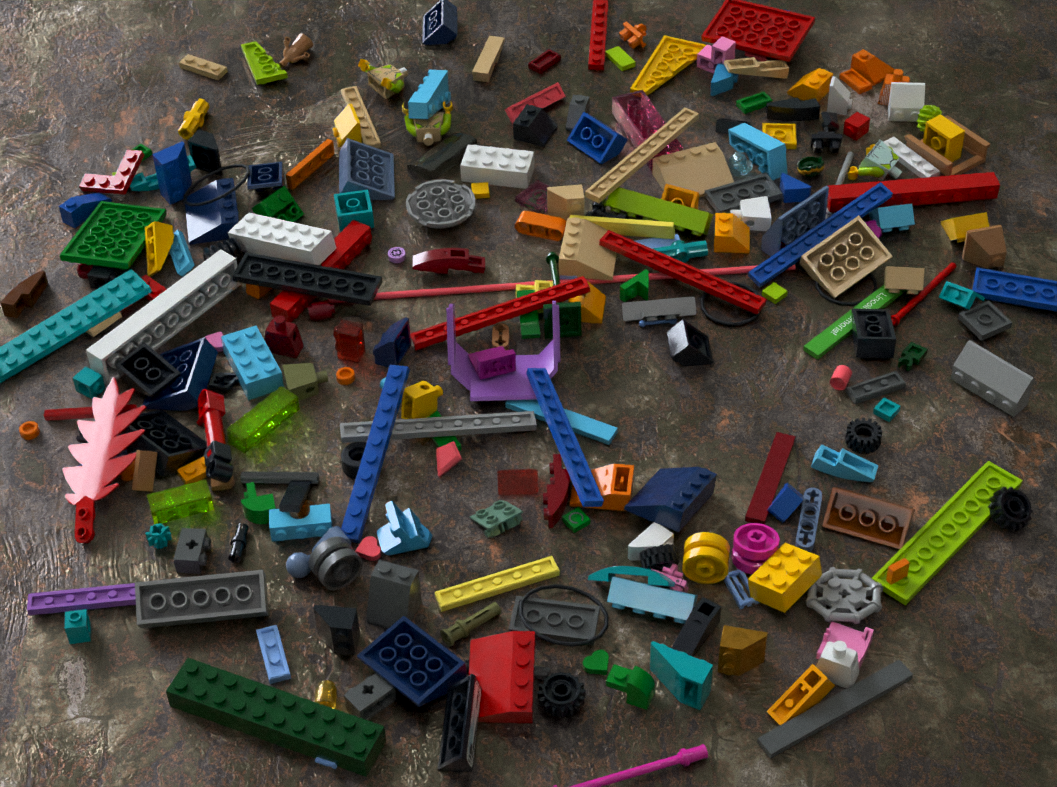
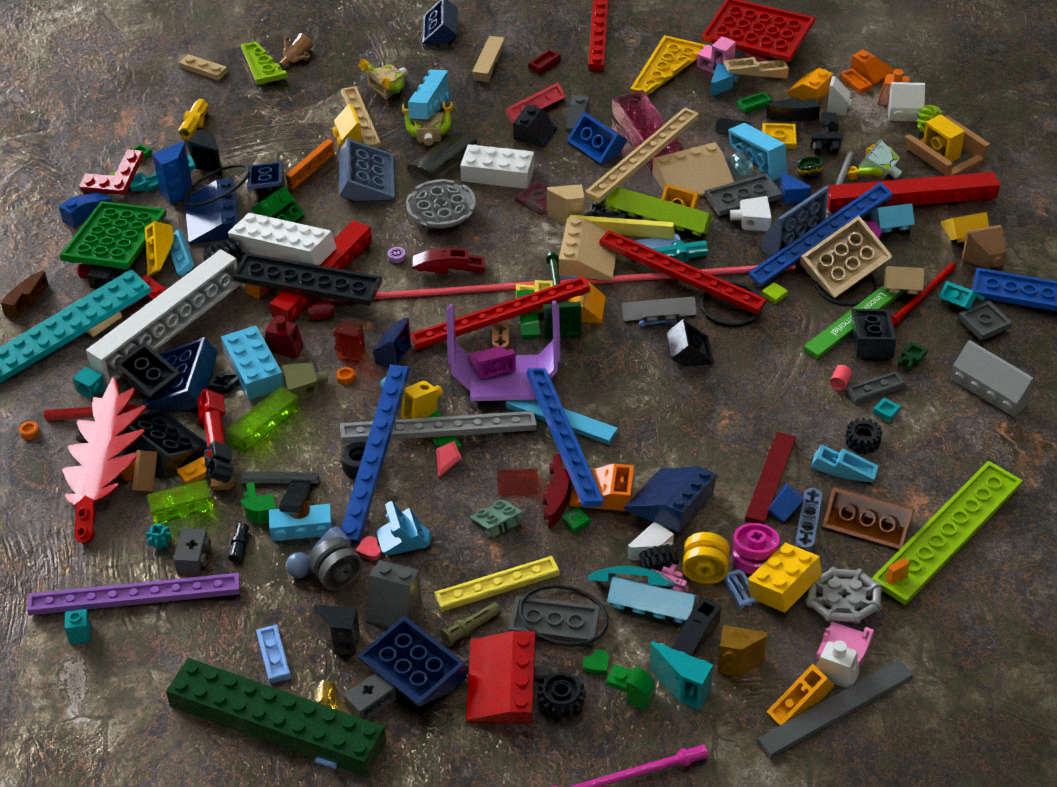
light grey brick [135,570,269,629] -> none
bright pink tile [205,332,223,352] -> none
teal brick [334,189,374,232] -> none
black slope [437,674,482,772] -> none
yellow tile [471,182,490,199] -> none
orange beam [515,211,567,241] -> none
lime tile [605,46,636,71] -> none
orange hips [619,21,647,49] -> none
green slope [620,269,649,303] -> none
light orange slope [714,213,750,253] -> none
red brick [843,112,870,141] -> none
white plate [884,137,940,178] -> none
black gear [988,487,1033,532] -> none

